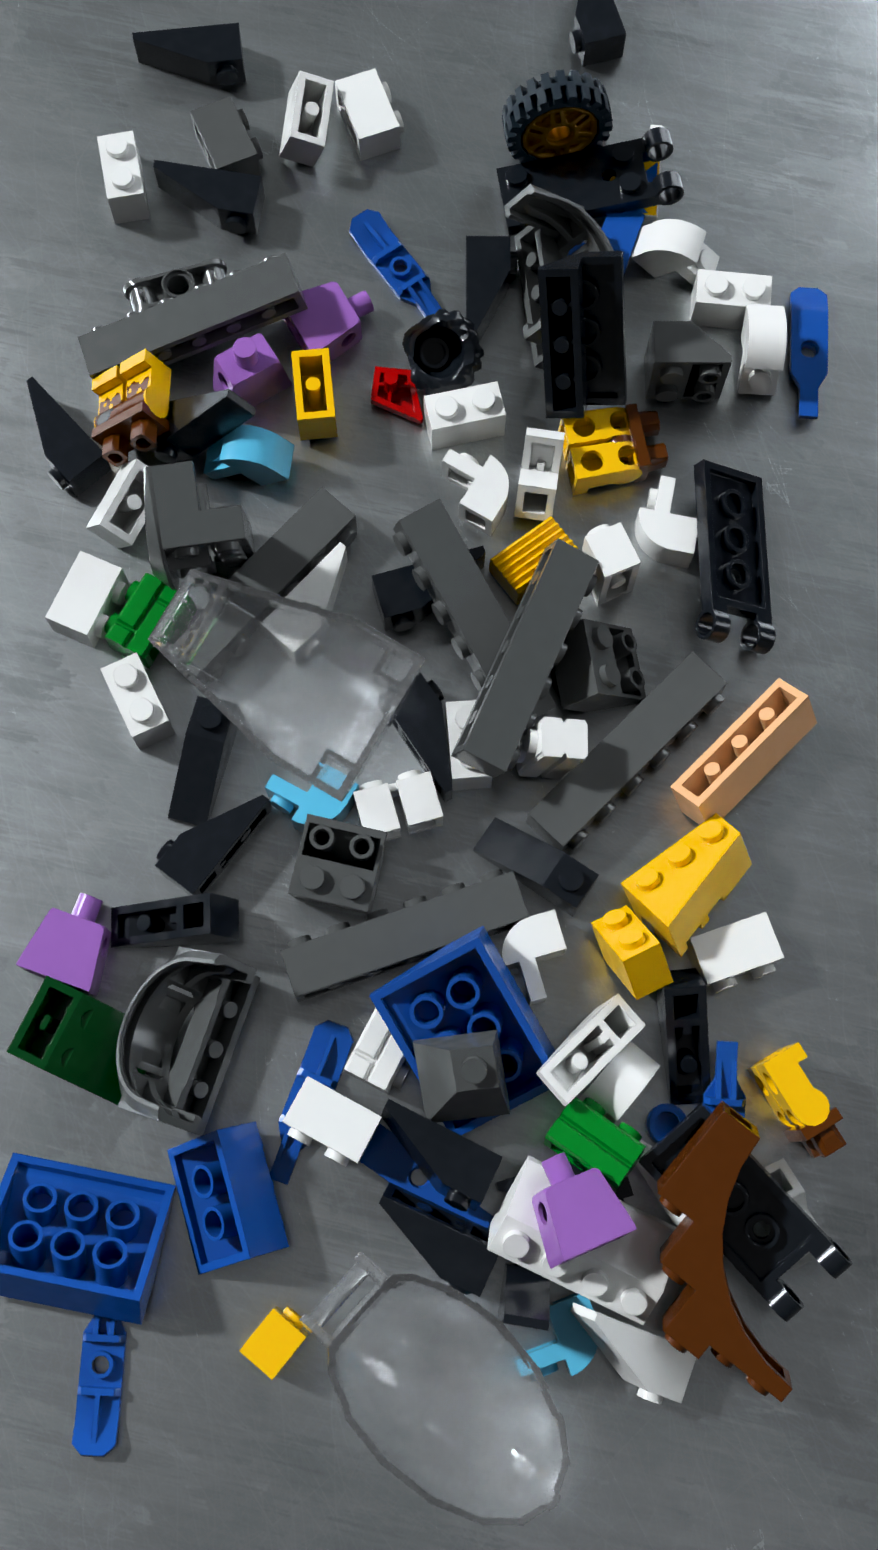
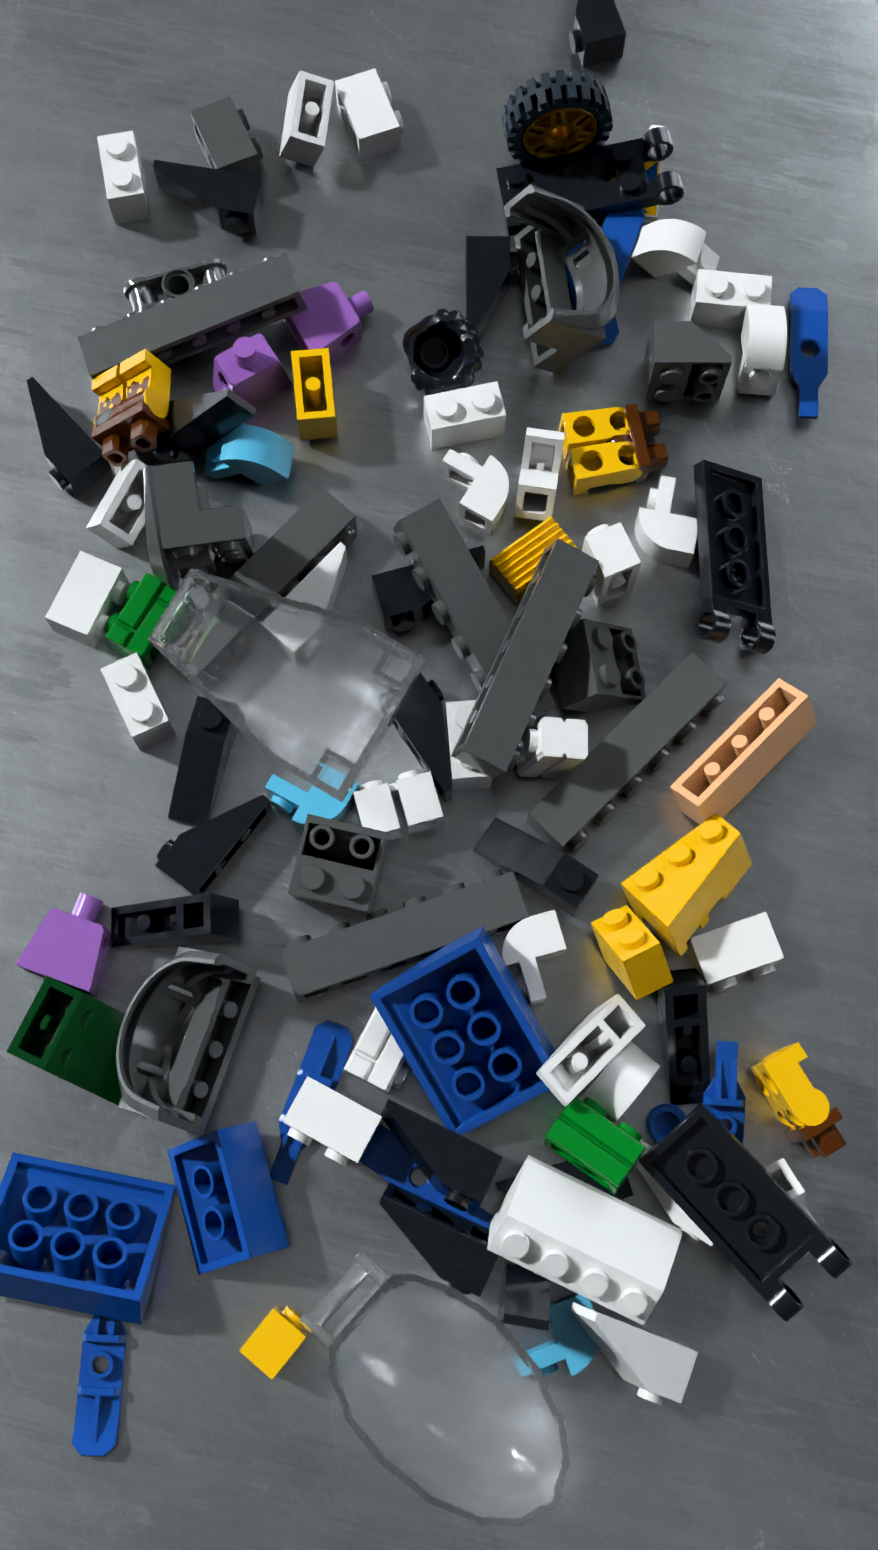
black slope [132,23,246,86] -> none
blue piece [349,209,442,317] -> none
red piece [371,366,423,424] -> none
dark grey slope [413,1030,510,1123] -> none
medium lavender torso [532,1152,637,1269] -> none
black slope [538,251,627,418] -> none
reddish brown arch [657,1101,793,1403] -> none

